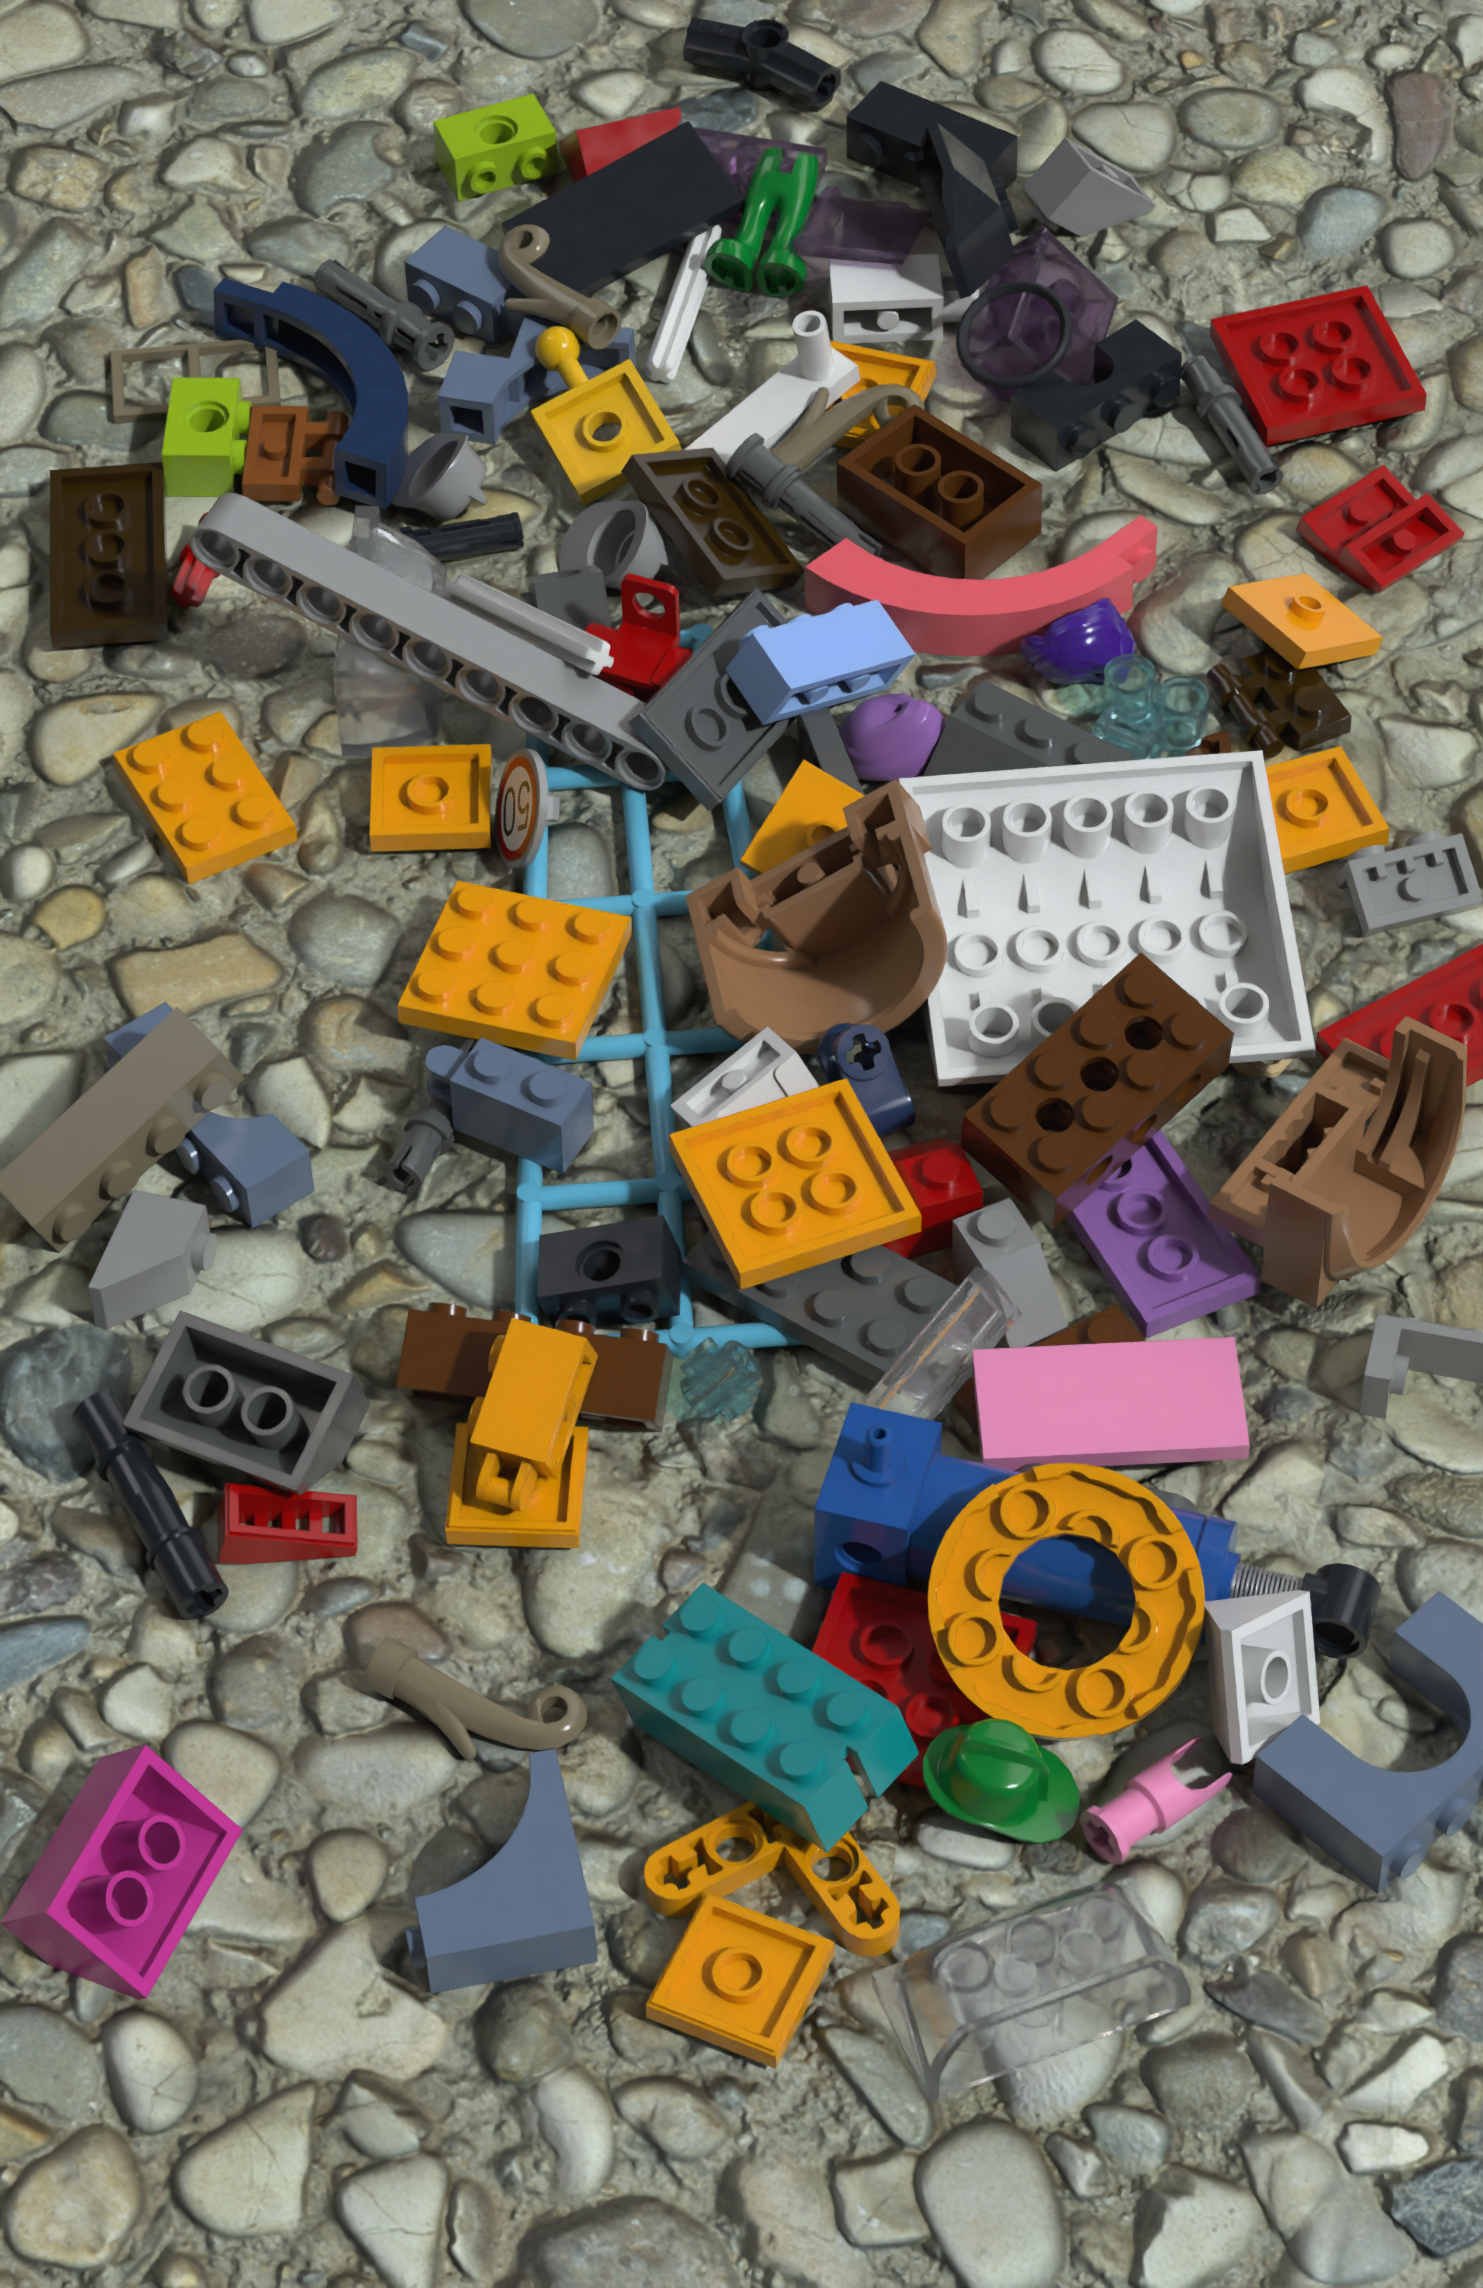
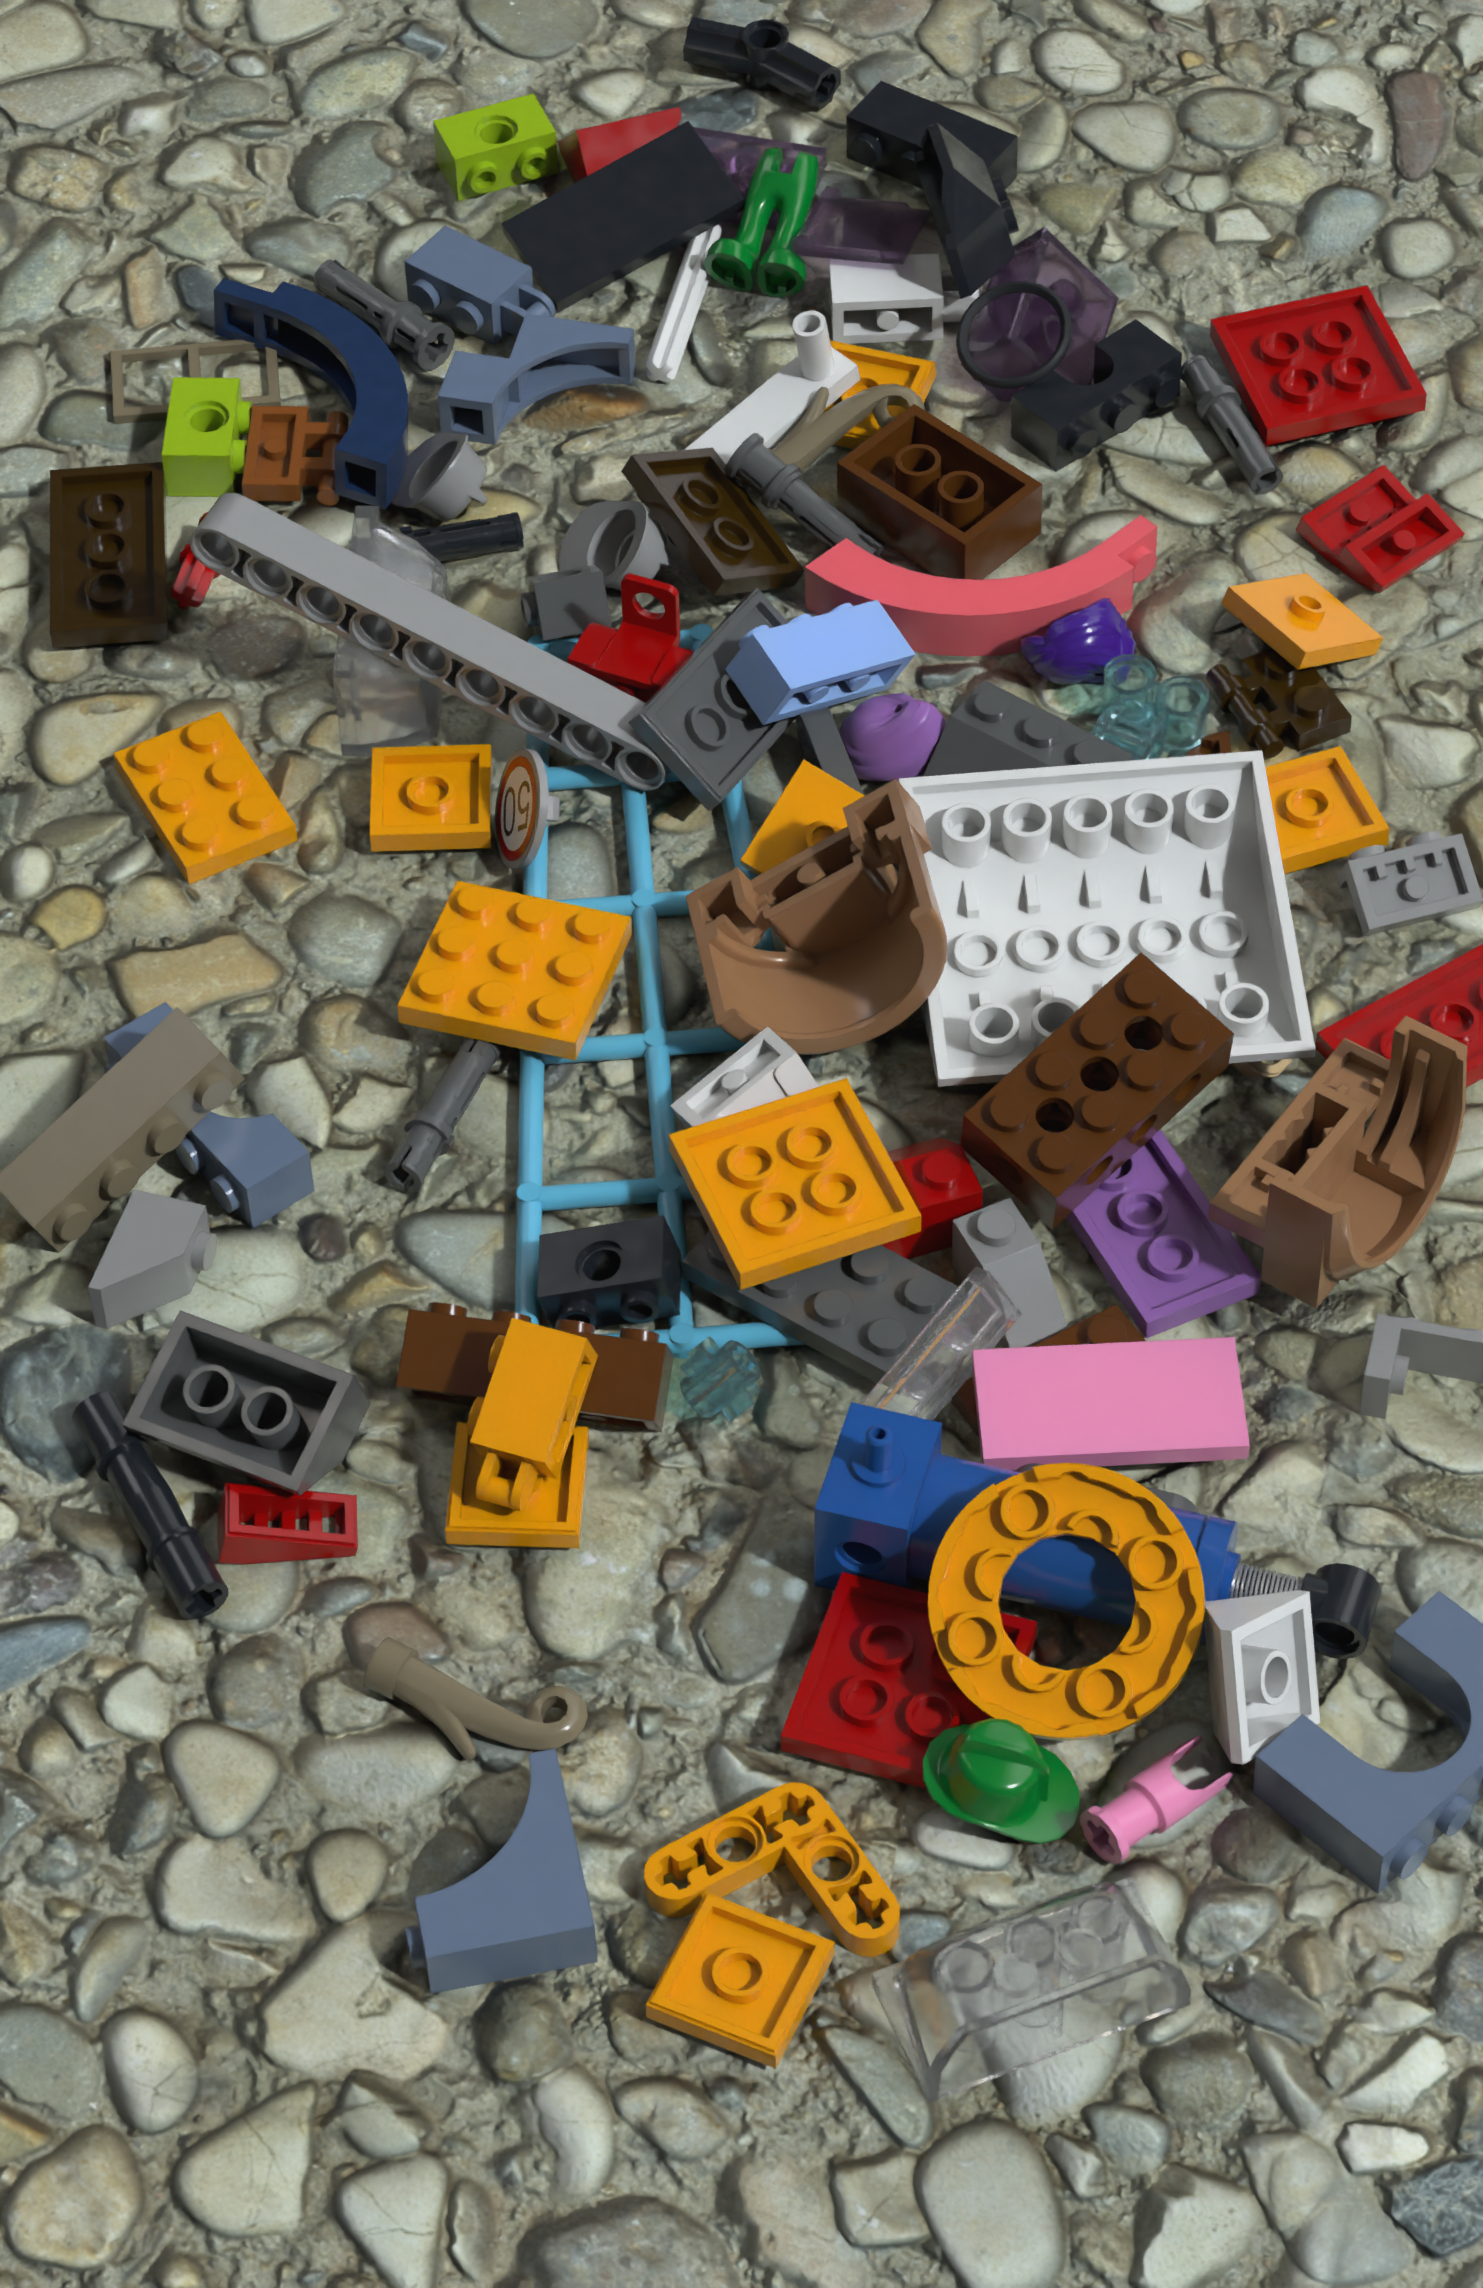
dark pink slope [1,1745,243,2000] -> none
sand blue brick [425,1037,594,1174] -> none
white axle [444,574,614,675] -> none
dark tan plant [497,224,622,349] -> none
yellow plate [531,326,682,506] -> none
teal piece [611,1583,919,1853] -> none
dark blue piece [817,1023,915,1138] -> none
light grey slope [1023,138,1156,237] -> none

